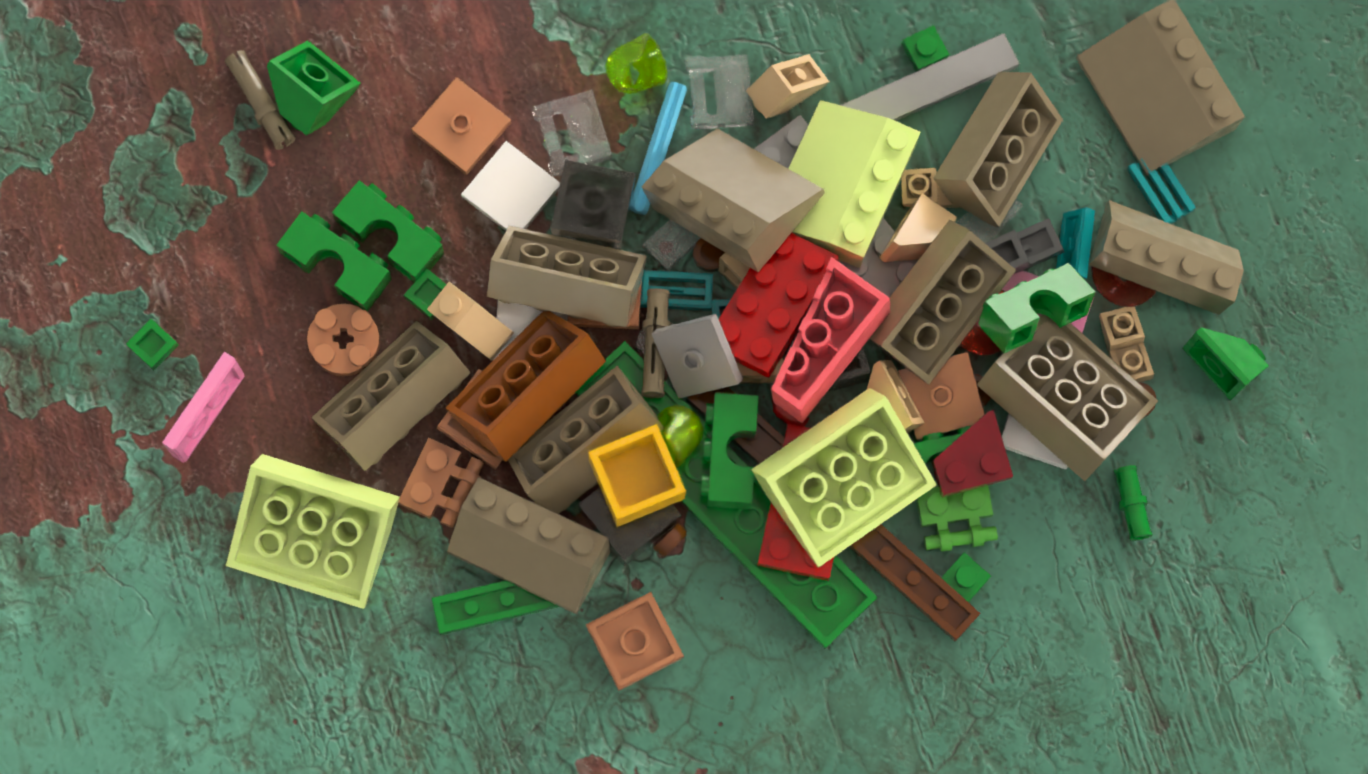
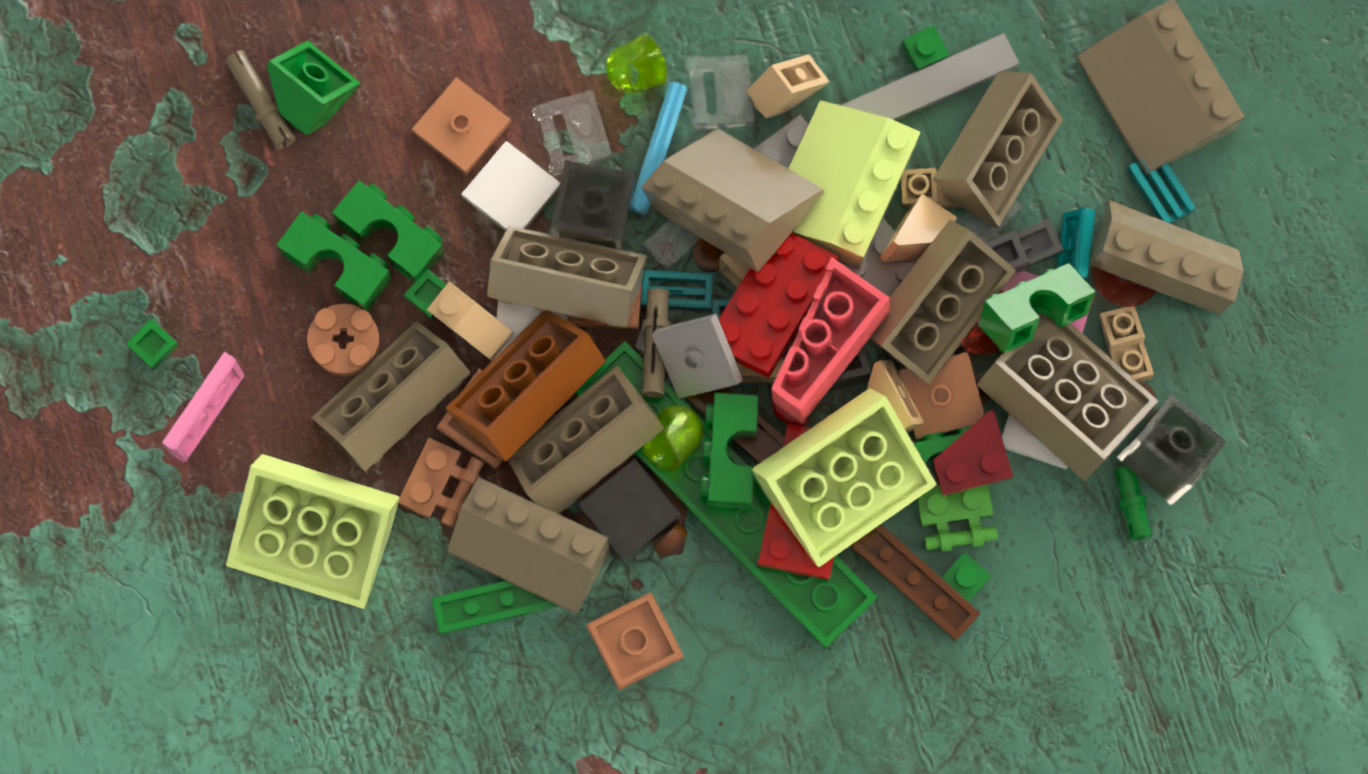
yellow piece [588,424,686,527] -> none
green slope [1182,327,1269,401] -> none
none -> clear smoke brick [1117,394,1227,505]

